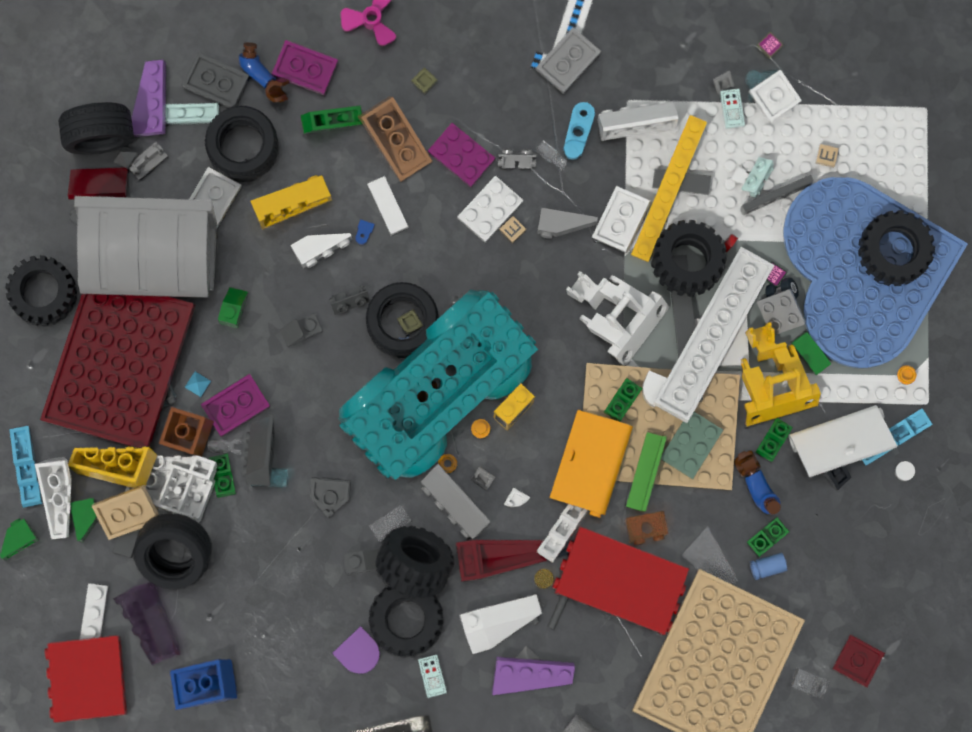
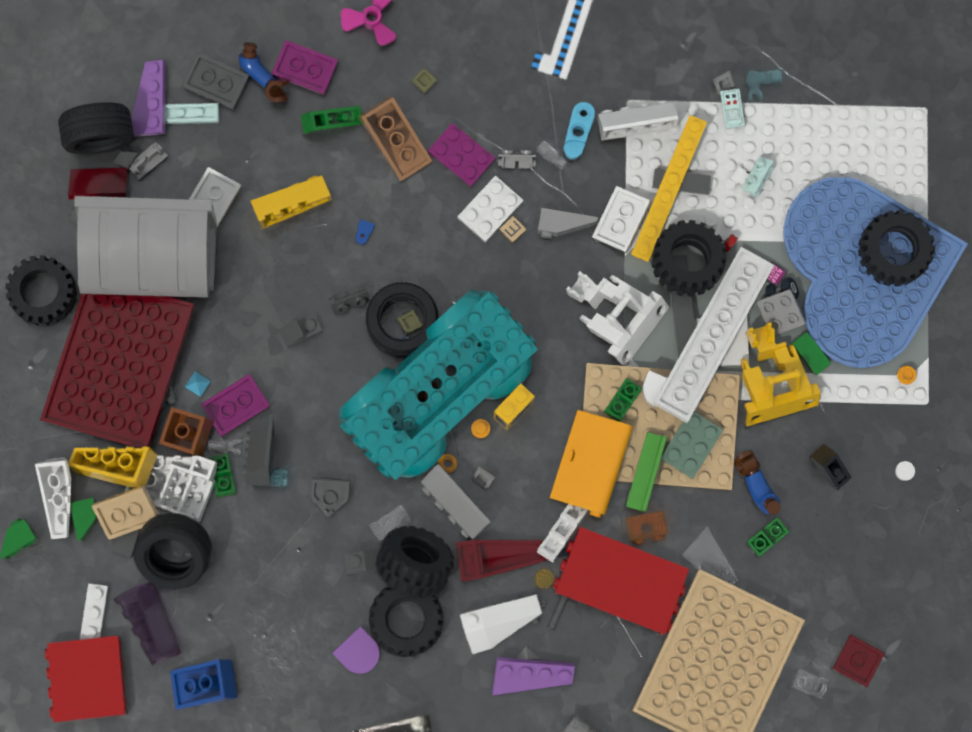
medium azure slope [9,426,42,508] -> none
black tyre [205,106,279,181] -> none
green slope [218,287,248,328] -> none
white slope [291,233,352,268] -> none
white tile [367,176,408,235] -> none
light aqua tile [418,655,447,698] -> none
white tile [504,488,530,507] -> none
light grey plate [535,27,601,94] -> none
dark grey tile [740,175,814,215] -> none
white plate [749,70,802,122] -> none
medium blue piece [750,553,787,580] -> none
green slope [756,418,793,462] -> none
tile [757,32,784,59] -> none
white door [789,405,897,477] -> none
tan tile [815,144,839,168] -> none
medium azure slope [862,408,933,466] -> none

